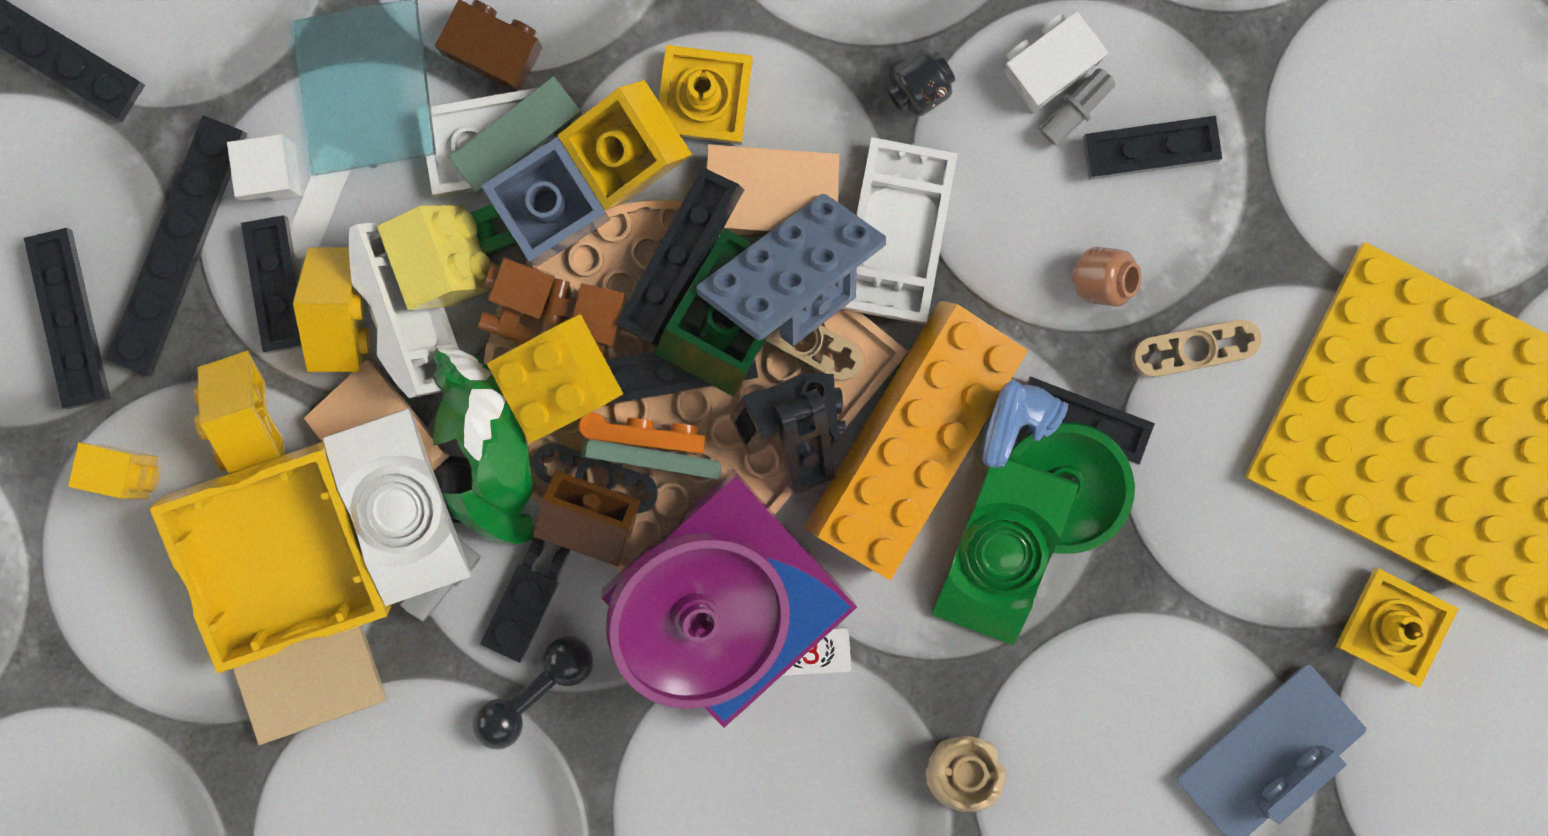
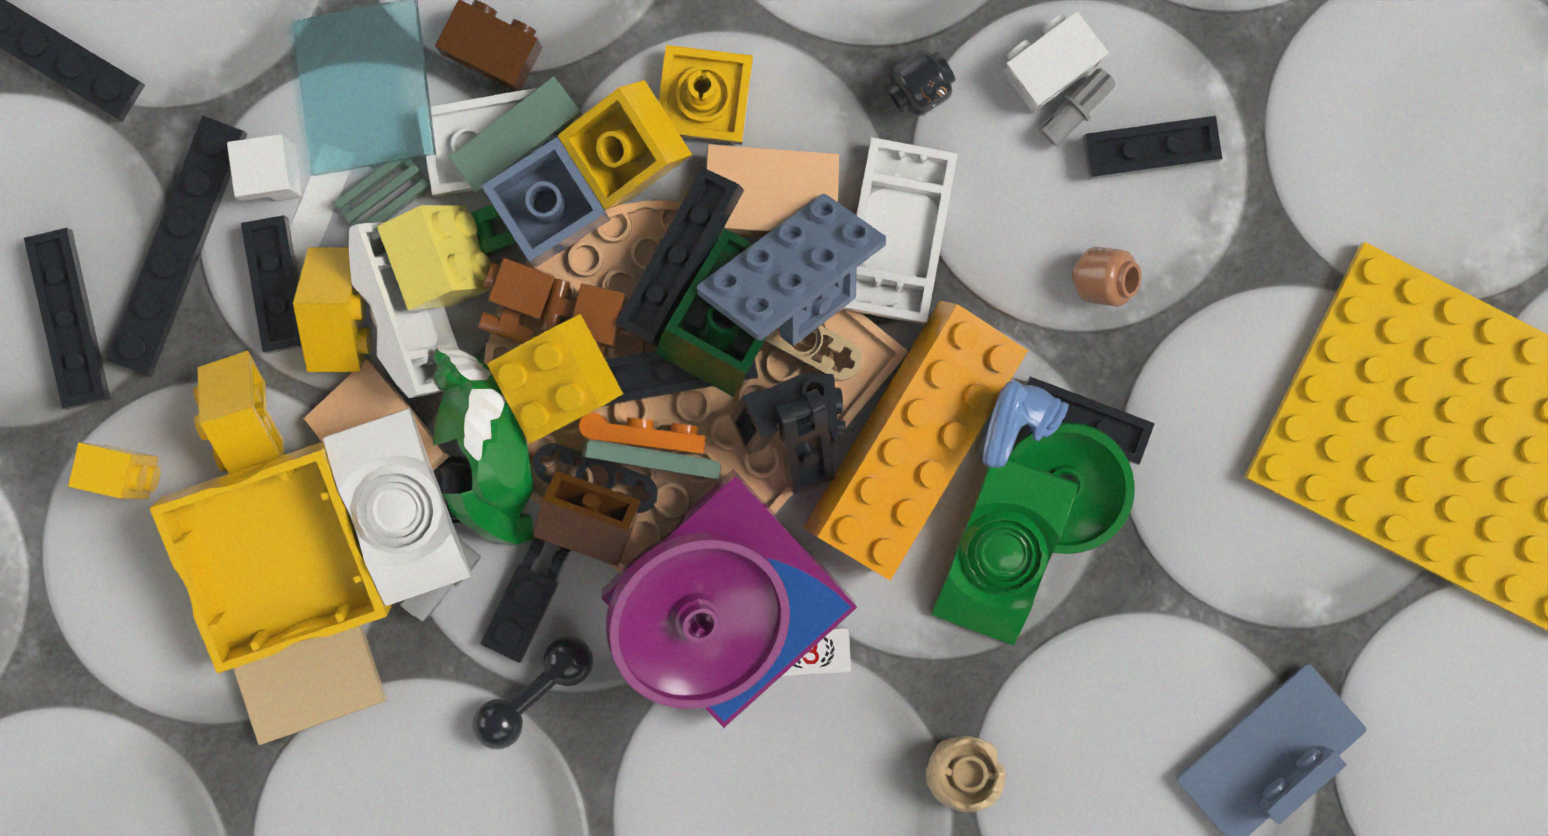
tan beam [1132,320,1261,378] -> none
yellow plate [1335,568,1459,688] -> none
none -> sand green tile [334,150,431,226]

